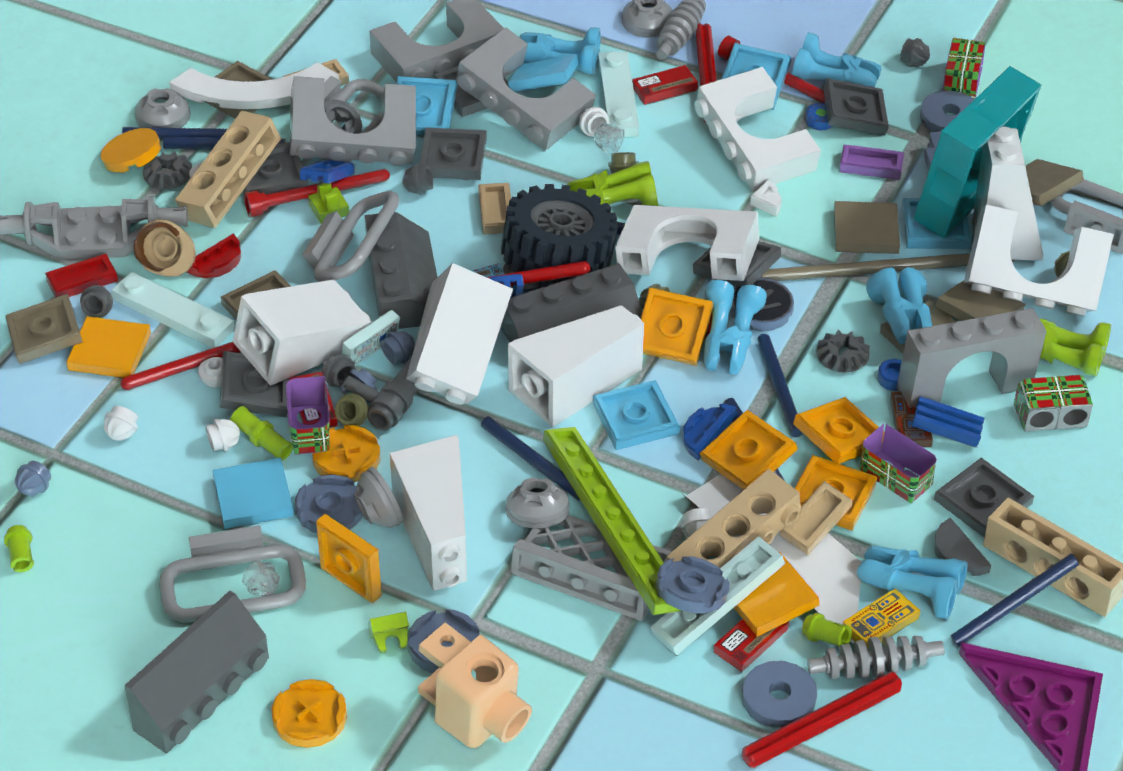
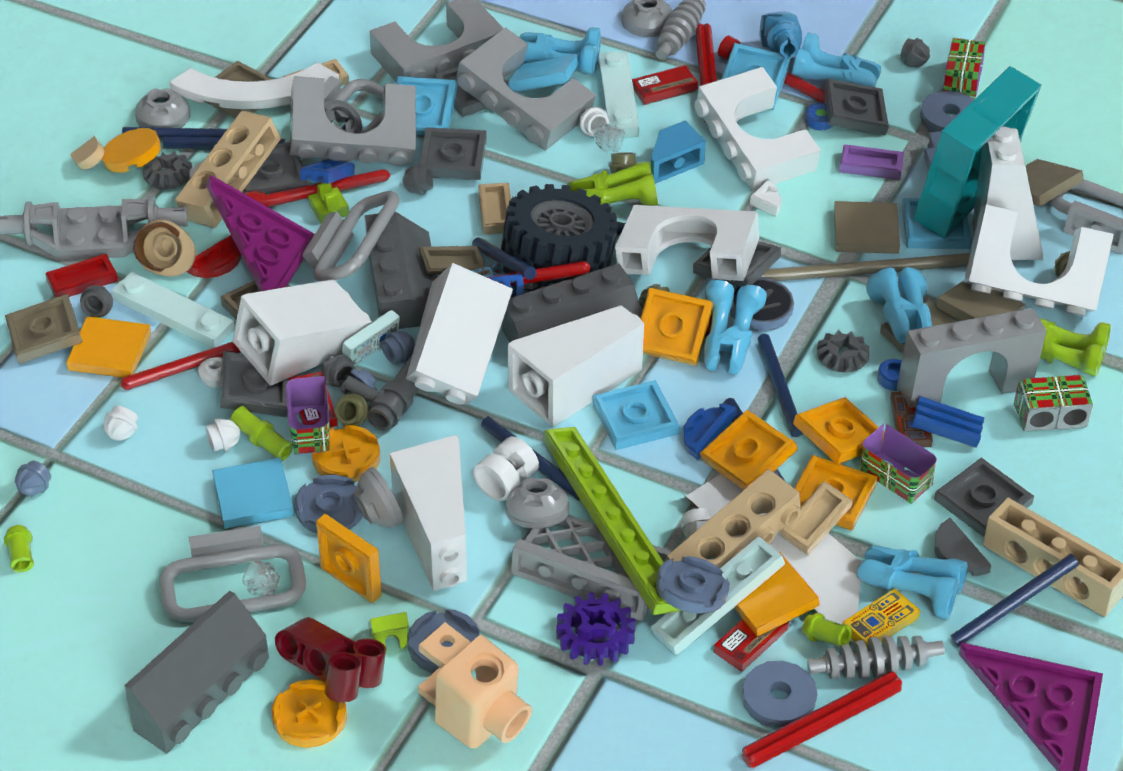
none -> tan tile [70,136,105,170]
none -> magenta tile [206,175,315,291]
none -> dark red piece [275,617,386,703]
none -> dark tan tile [419,246,485,275]
none -> dark blue bar [472,237,537,280]
none -> white wheel [473,436,539,501]
none -> dark purple gear [556,592,636,666]
none -> dark azure slope [650,120,706,184]
none -> dark azure piece [759,12,802,58]

